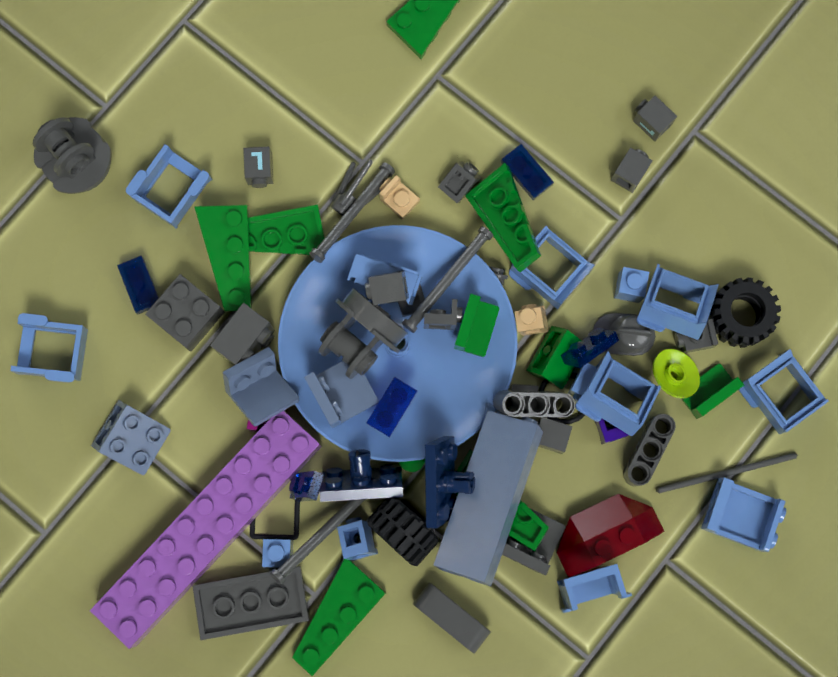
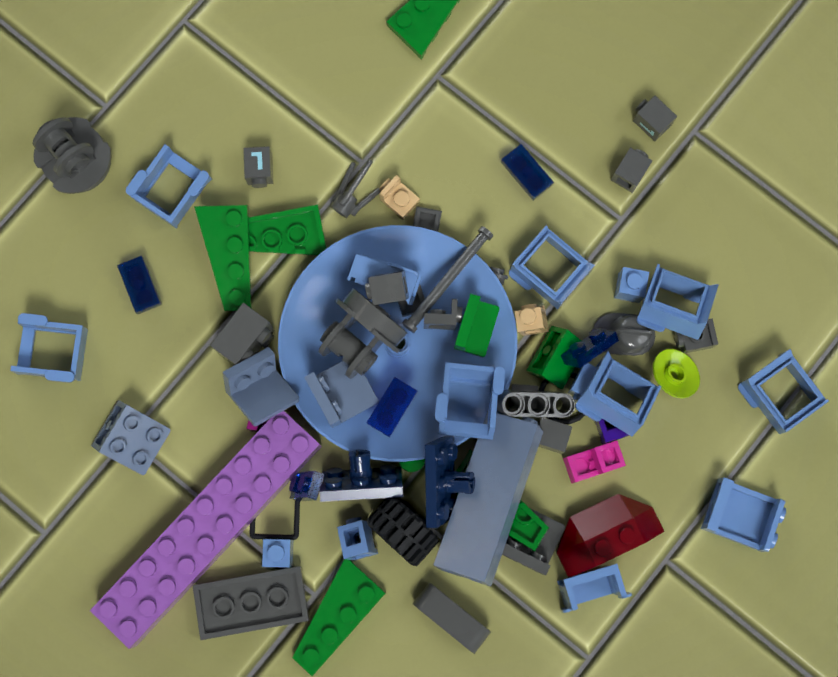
dark grey brick [145,274,225,352] -> none
dark grey bar [270,499,366,585] -> none
dark grey bar [309,162,395,263] -> none
dark grey bracket [438,161,482,203] -> none
green wing [465,163,541,272] -> none
dark grey beam [623,414,676,487] -> none
dark grey axle [656,453,798,494] -> none
green panel [682,364,744,419] -> none
black tyre [710,277,781,348] -> none
none -> dark grey tile [413,207,442,232]
none -> medium blue piece [435,362,505,440]
none -> dark pink slope [563,441,626,484]

